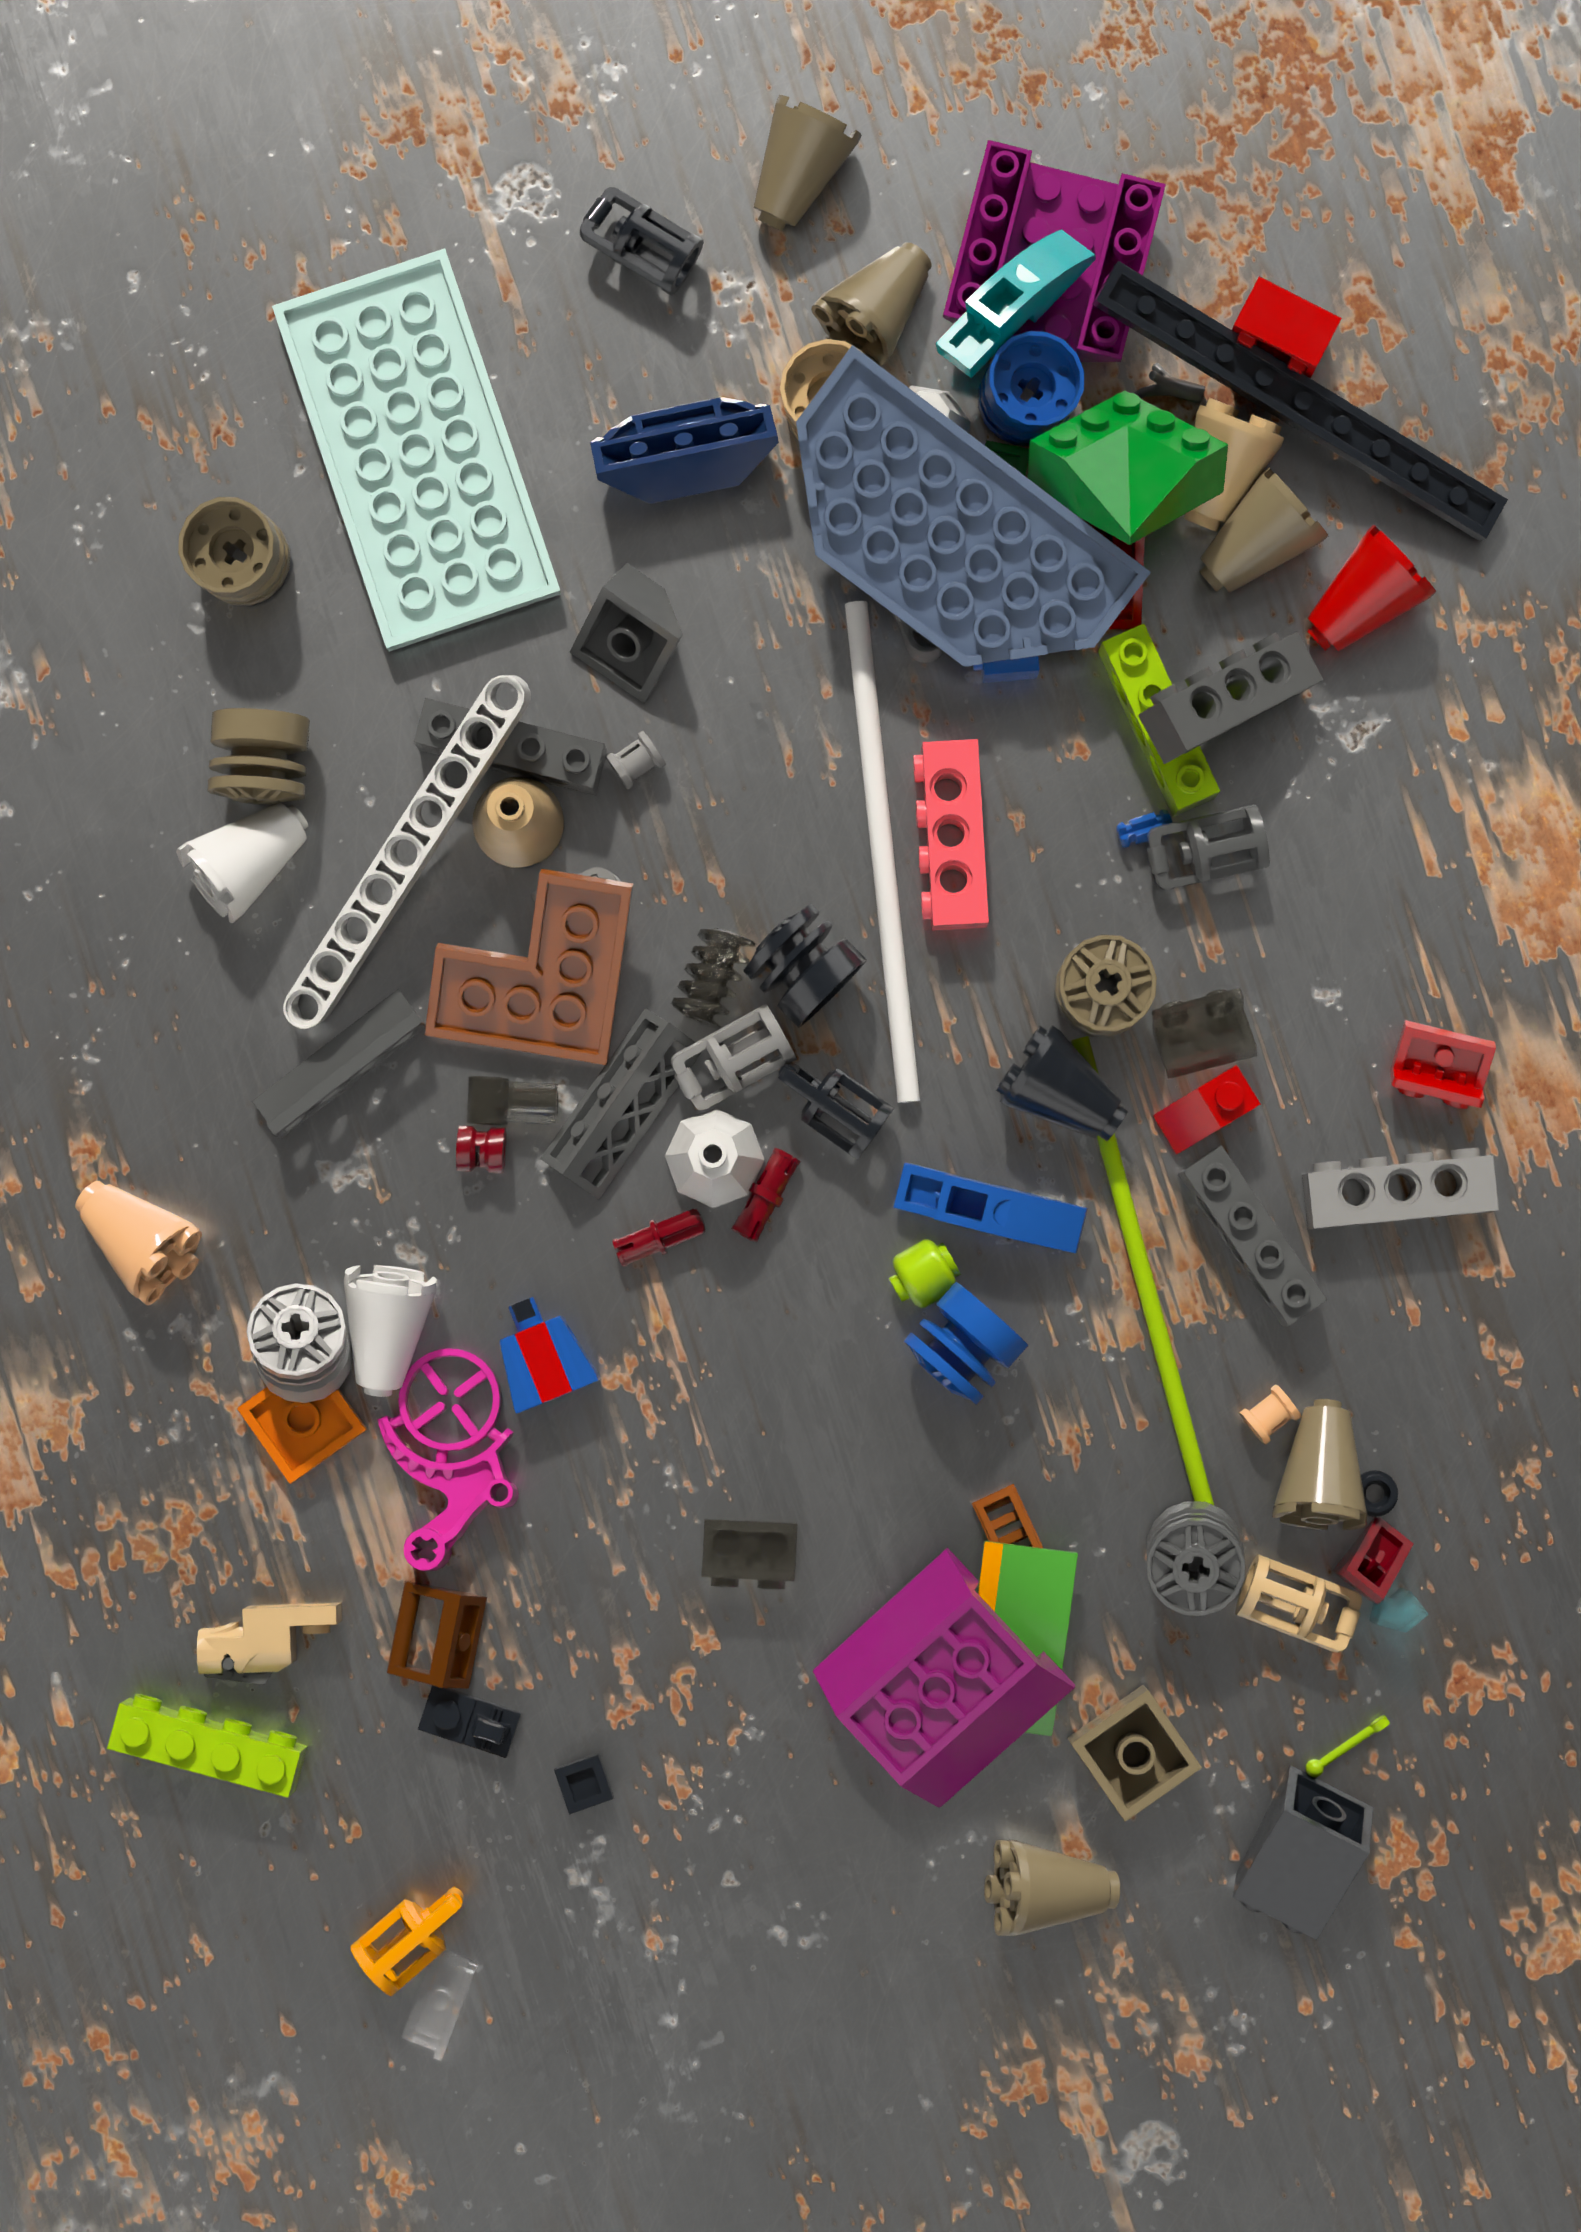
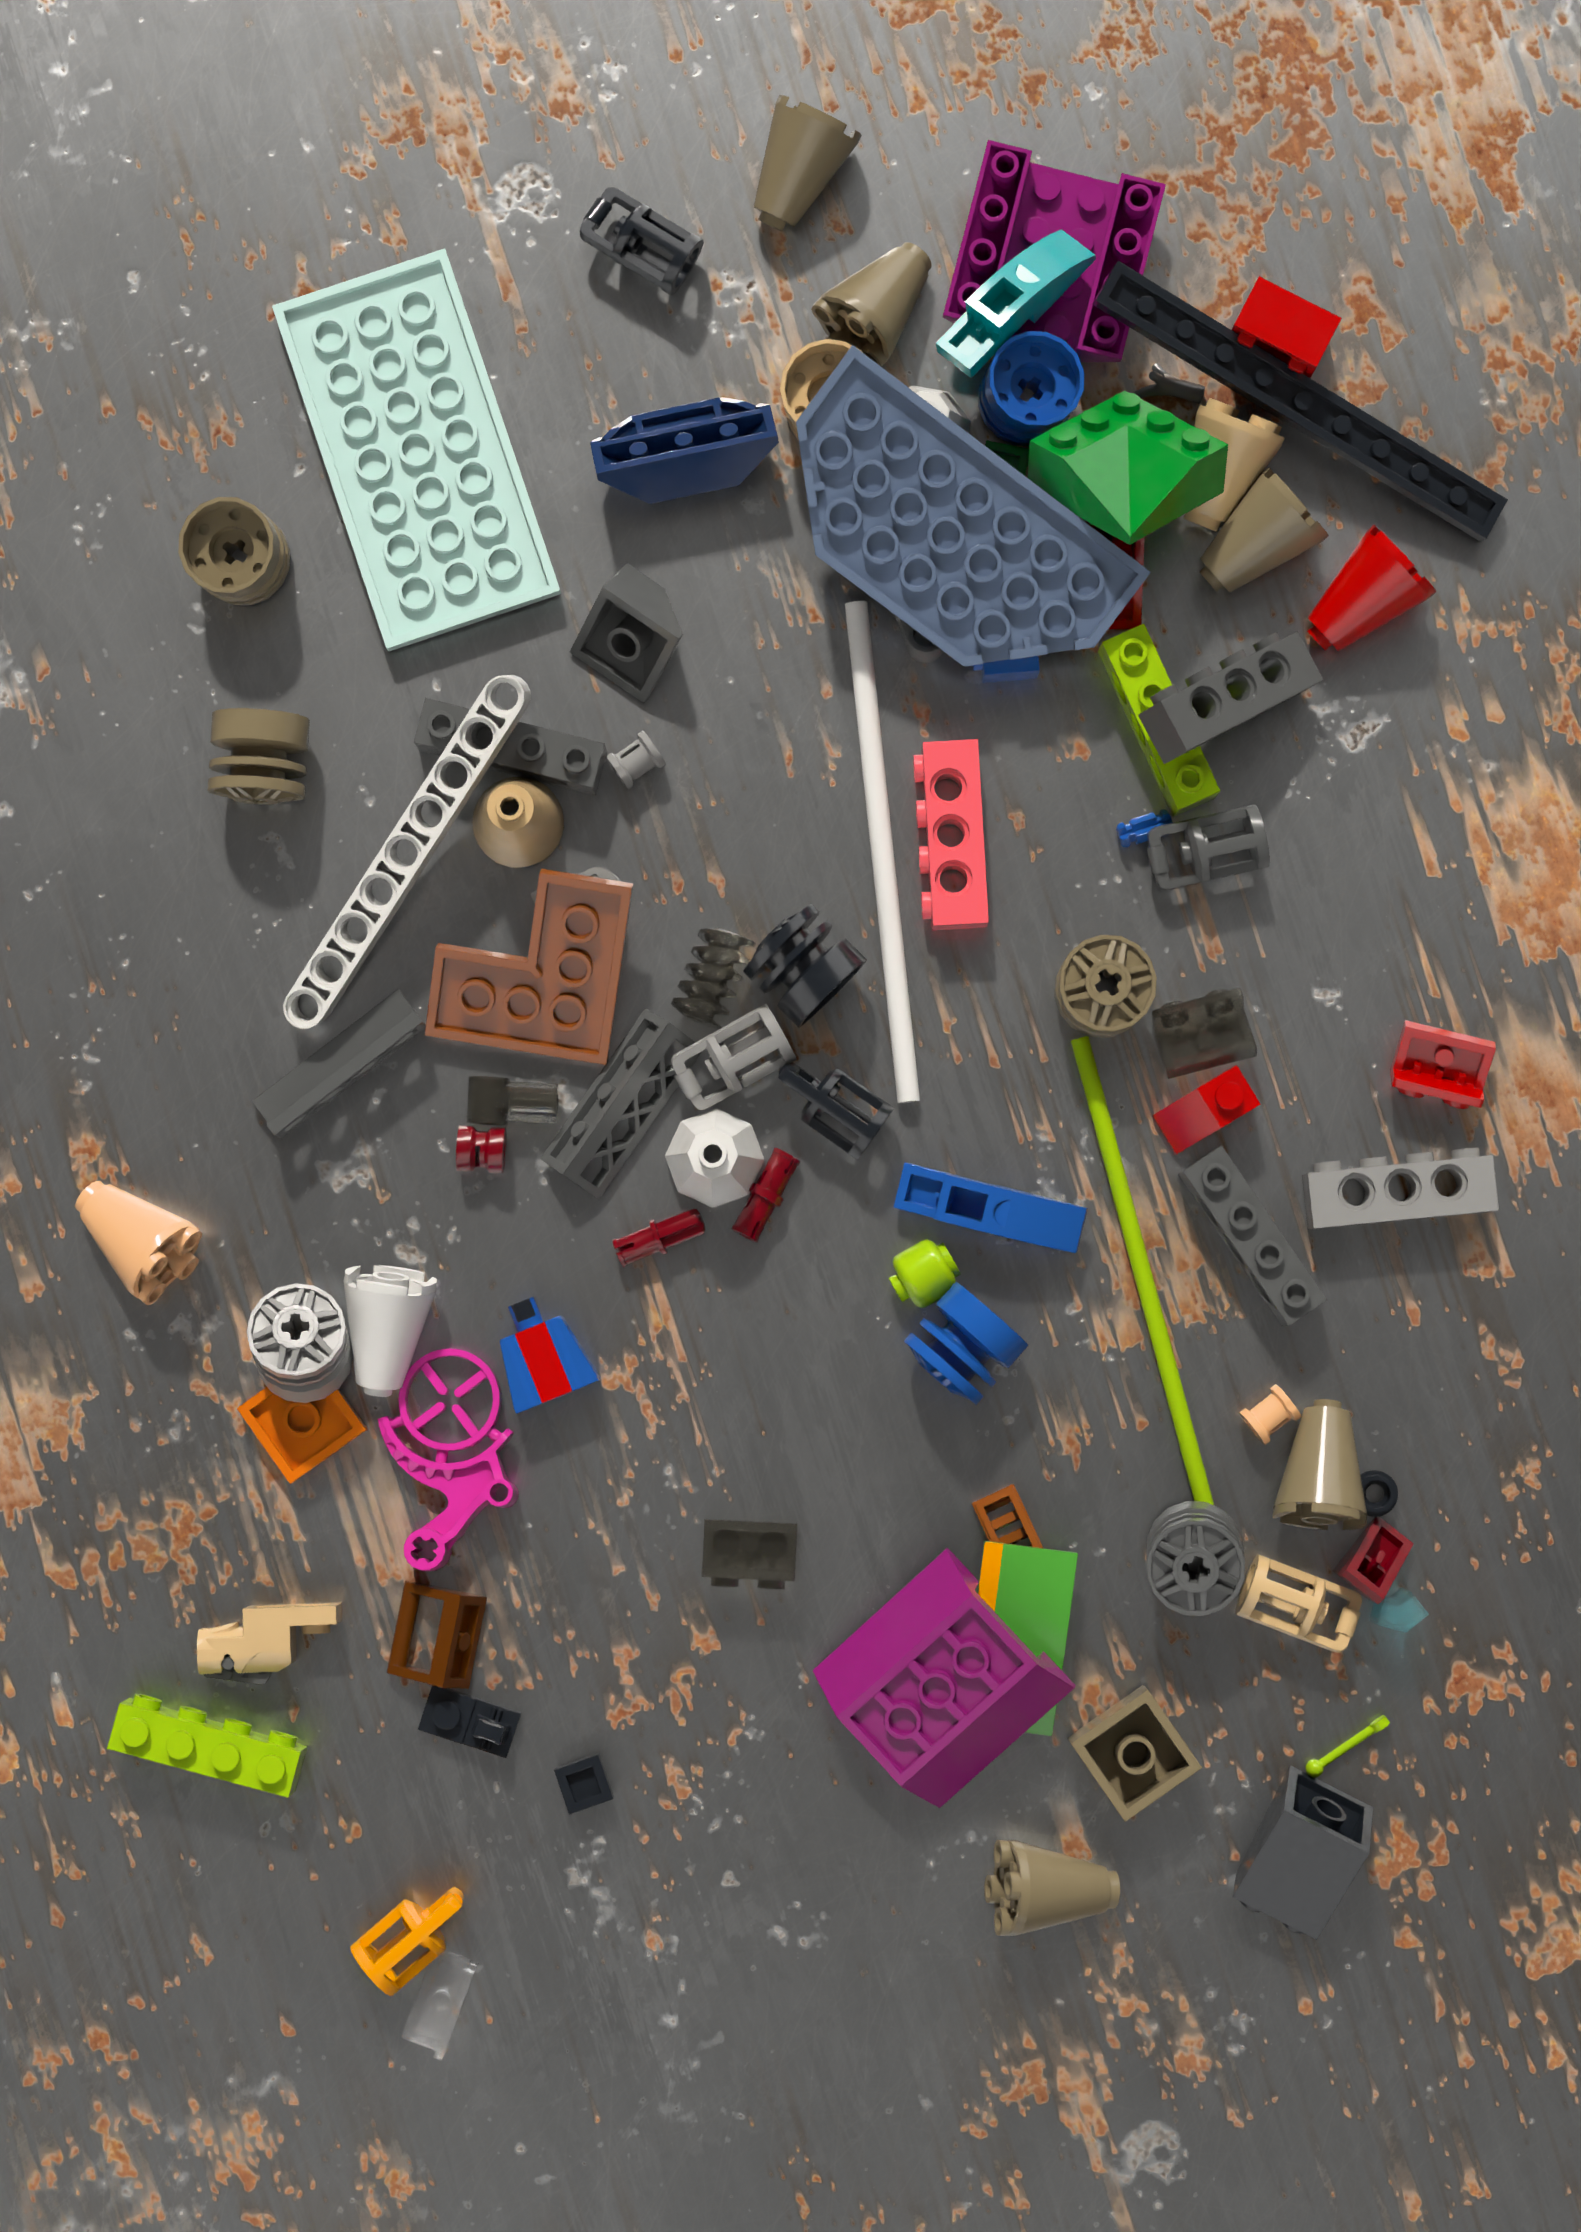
white cone [176,803,309,923] -> none
black cone [996,1025,1128,1141] -> none

